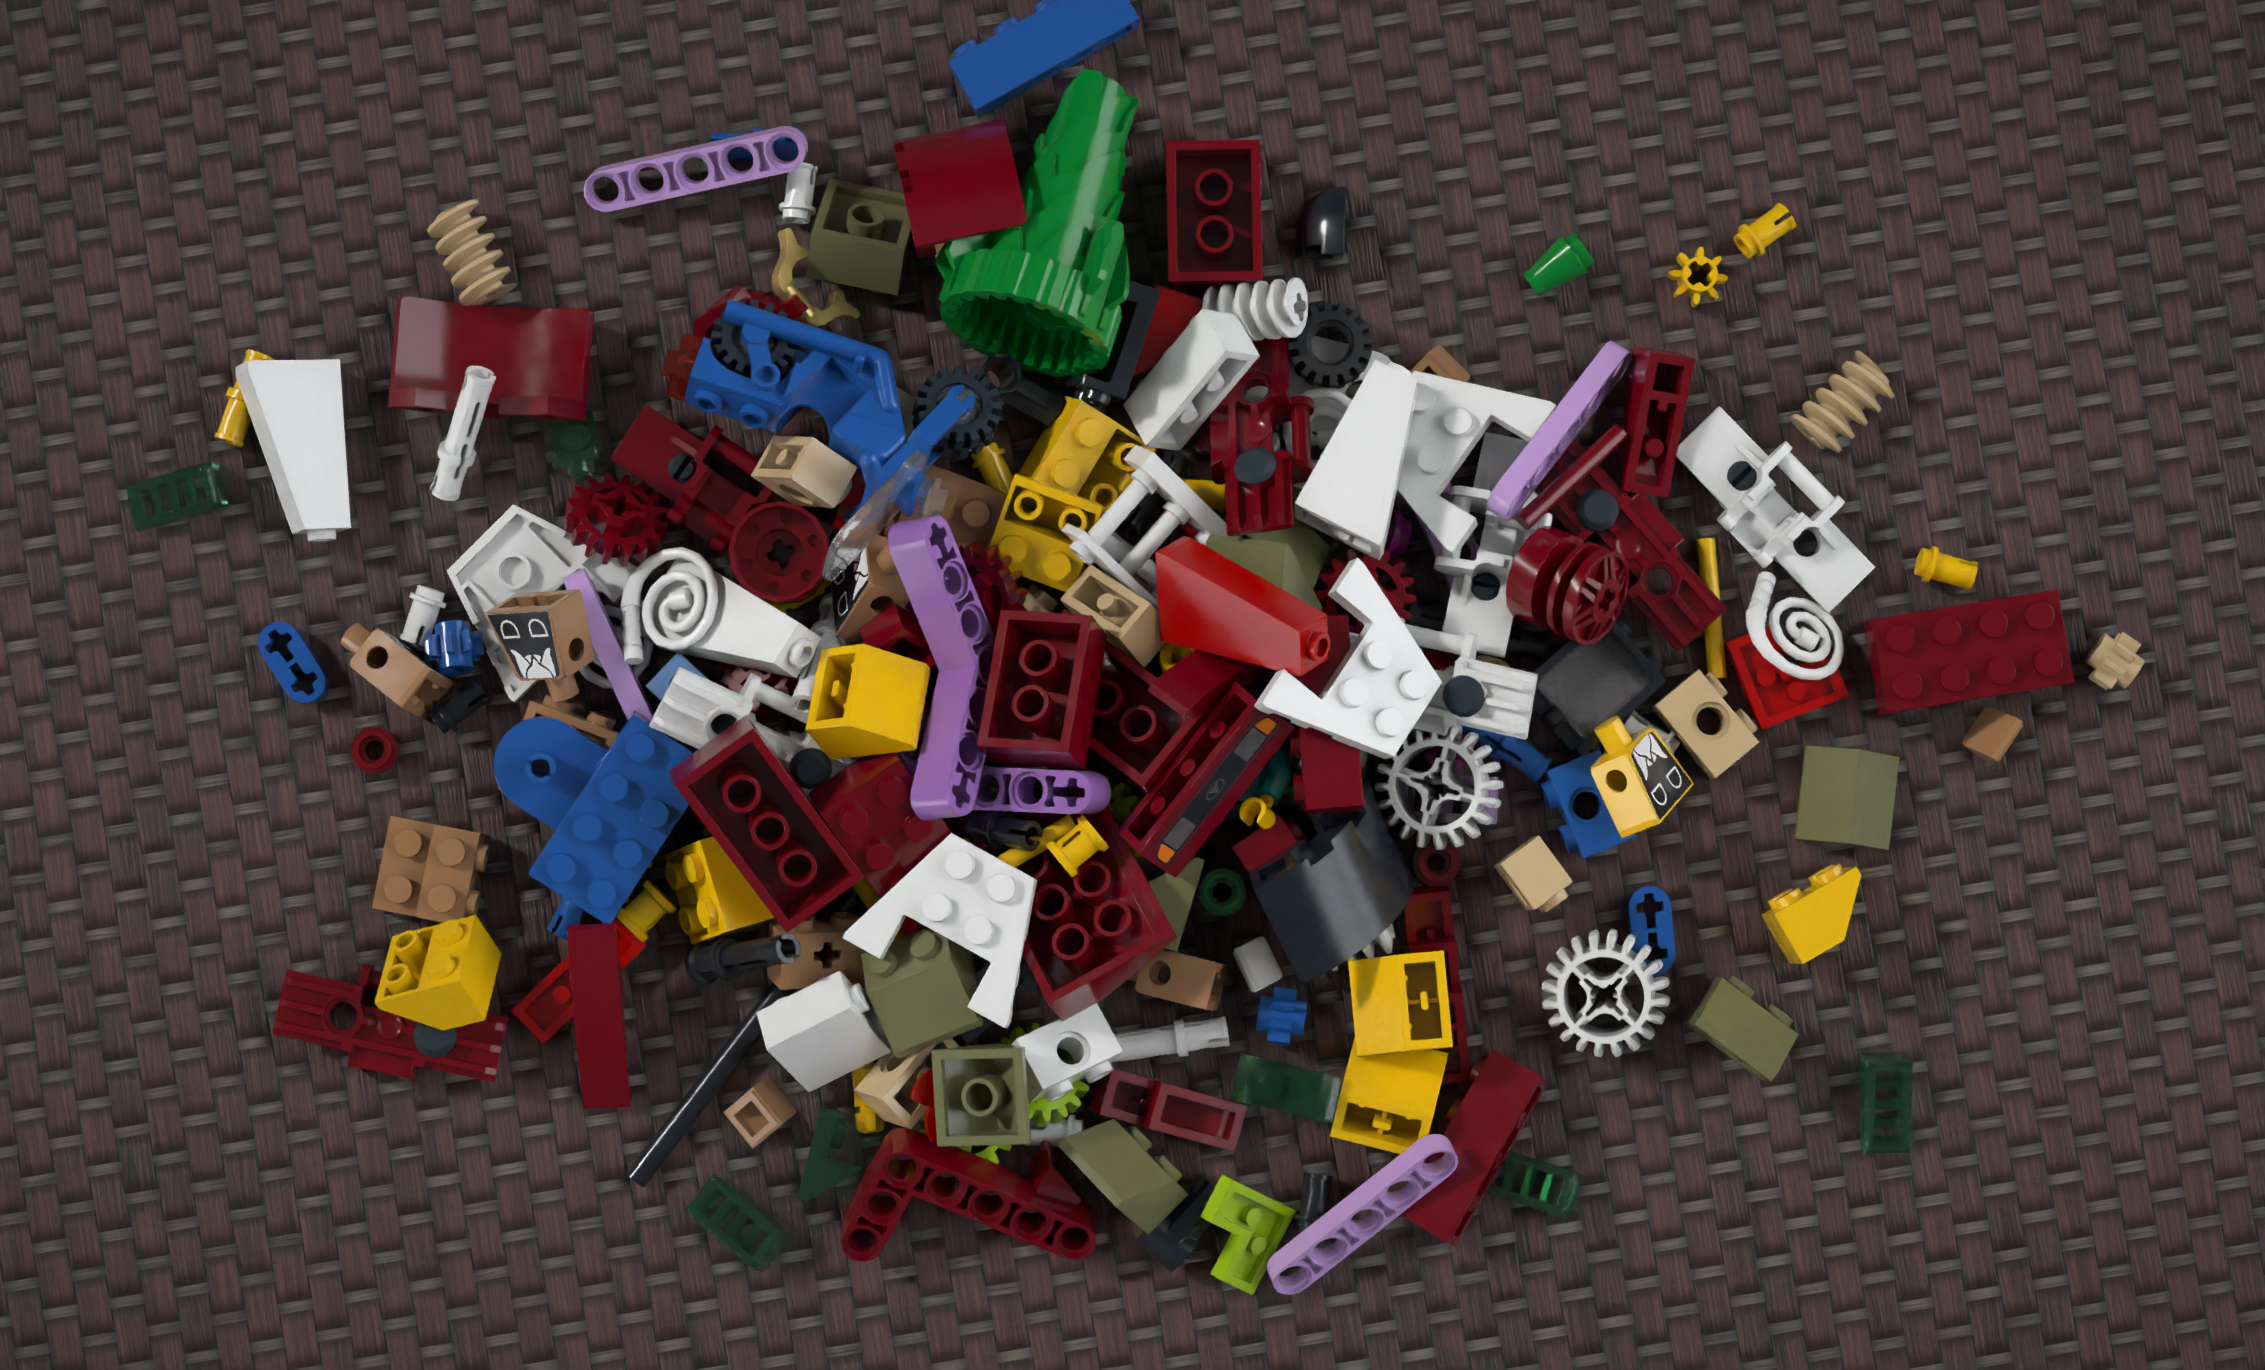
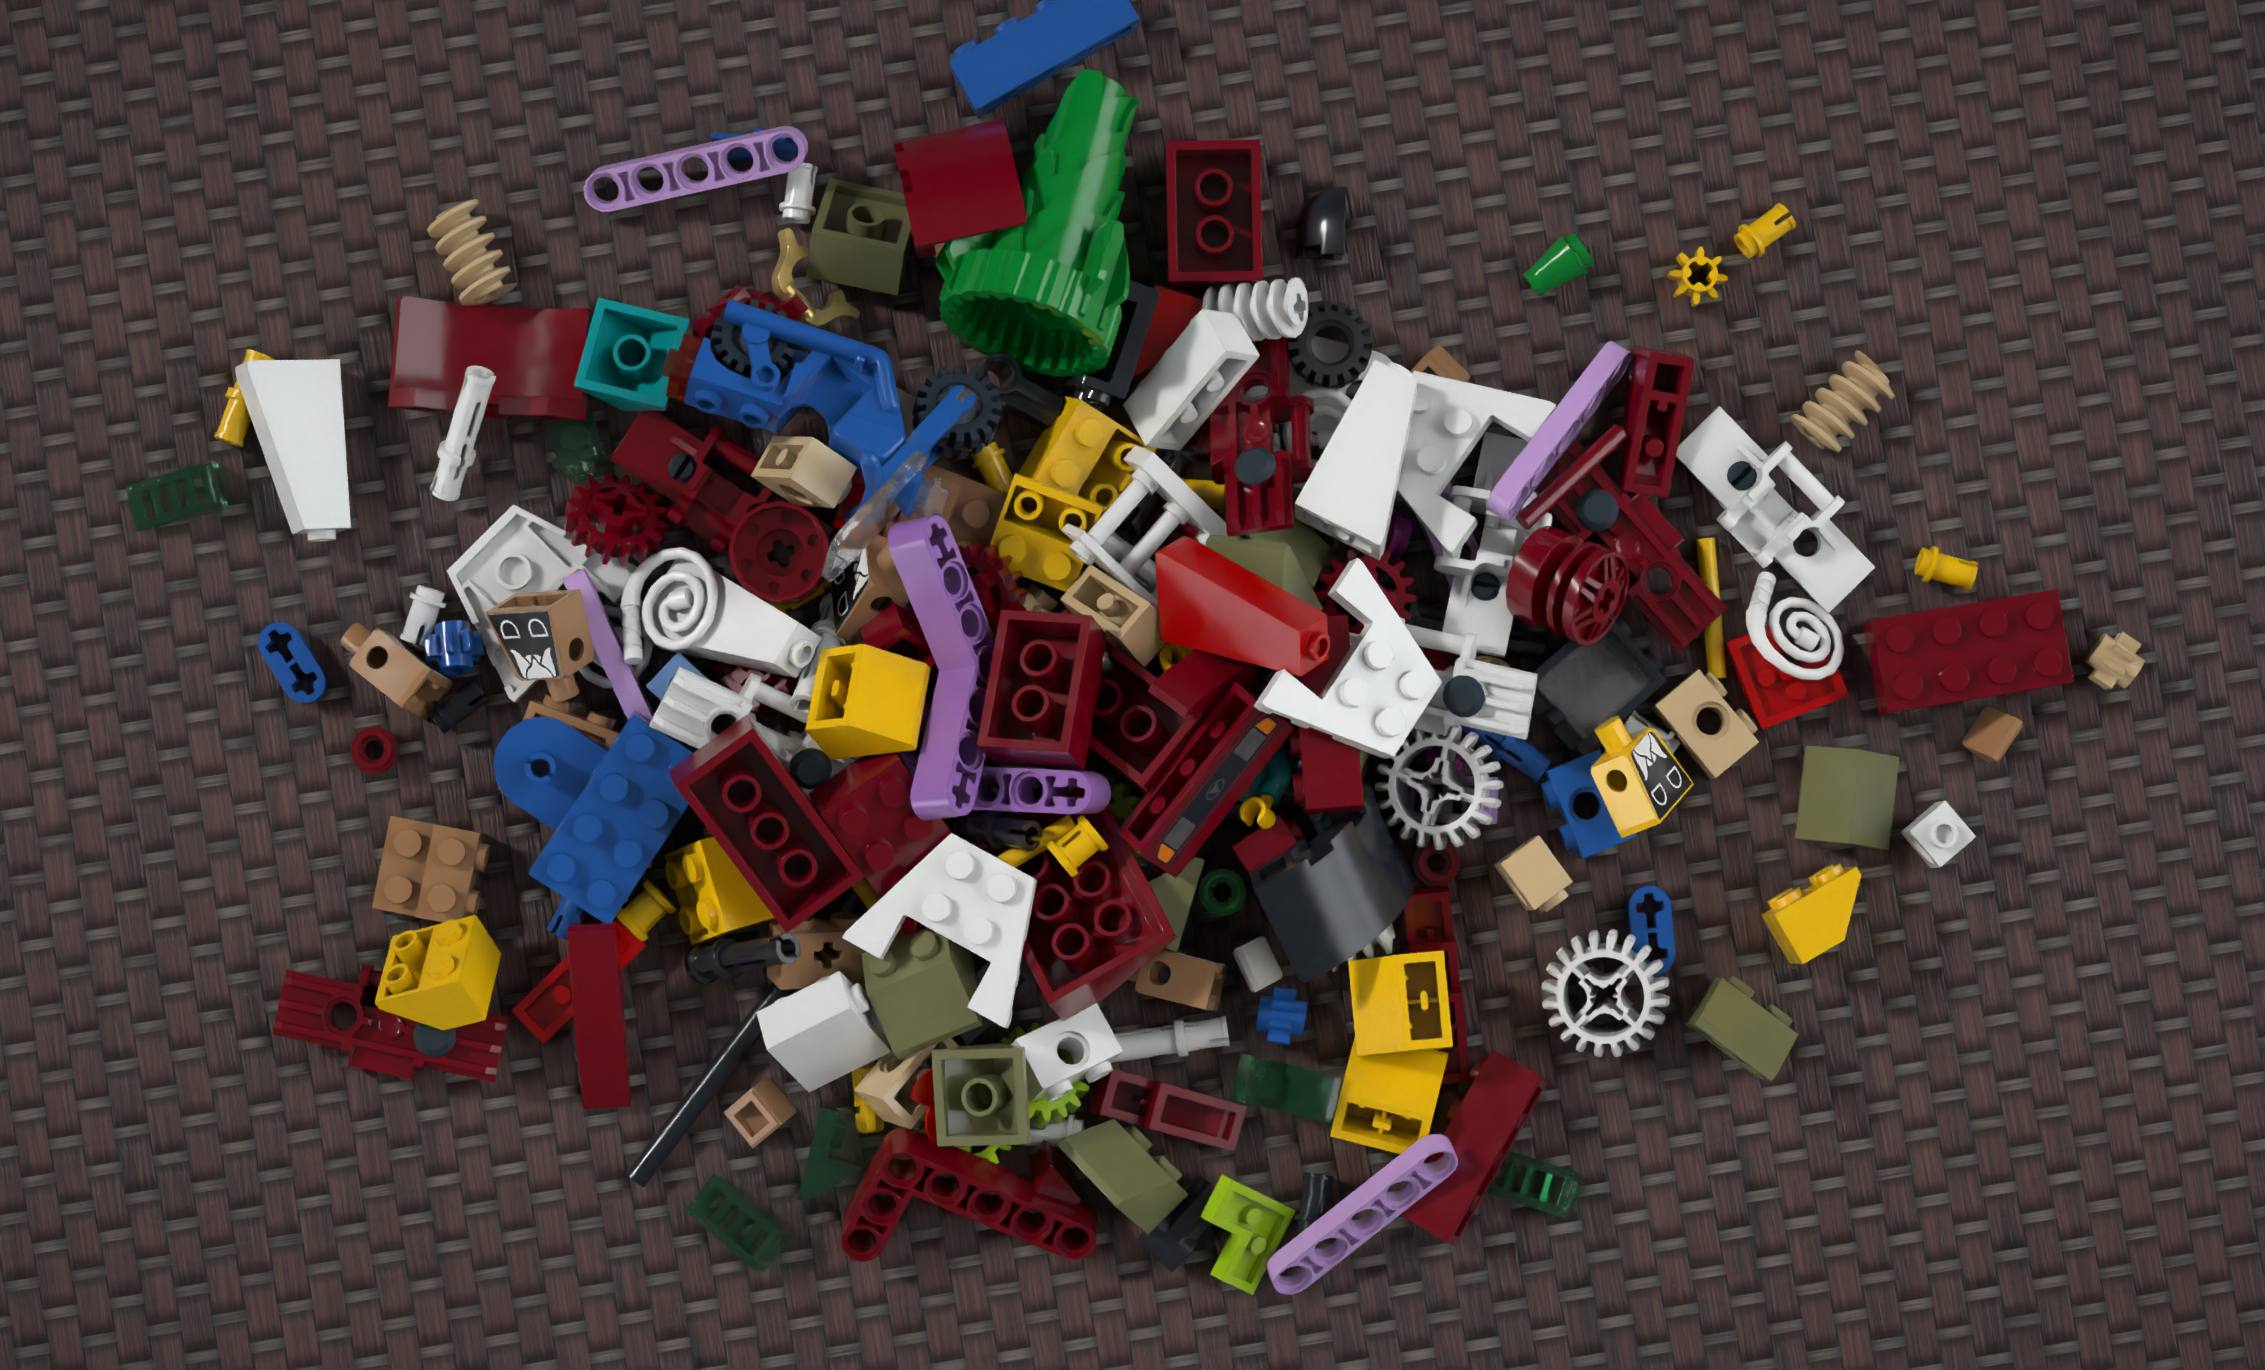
clear green slope [1859,1052,1913,1154] -> none
none -> teal slope [574,297,690,411]
none -> white brick [1900,801,1976,868]

